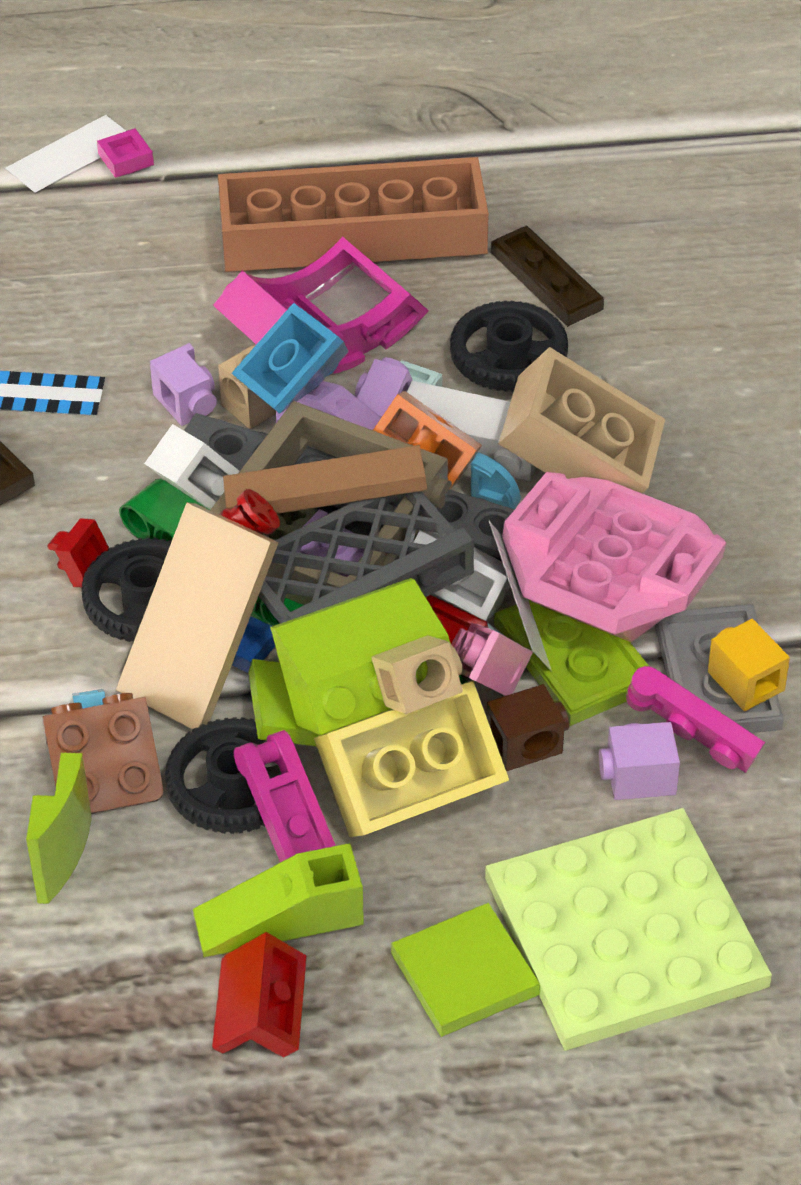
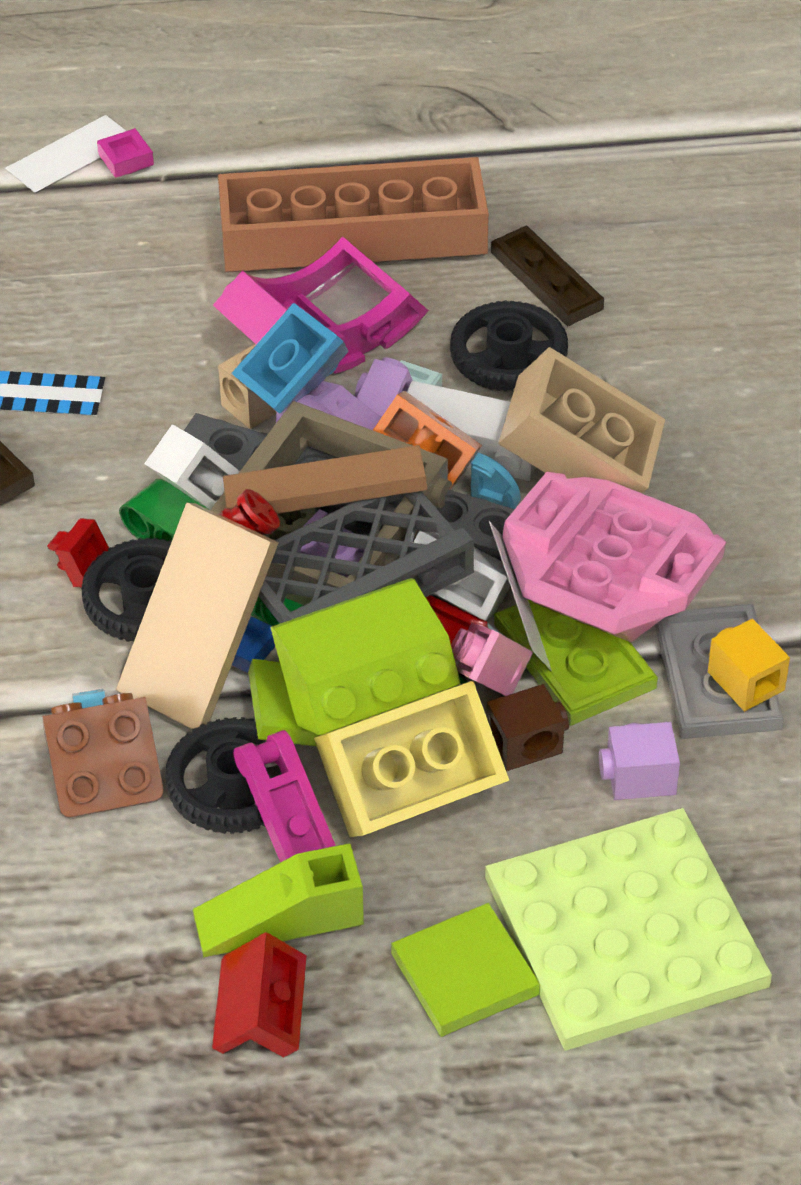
lime slope [26,753,92,904] -> none
lavender brick [150,343,217,426] -> none
tan brick [371,635,463,714] -> none
dark pink plate [626,666,765,773] -> none

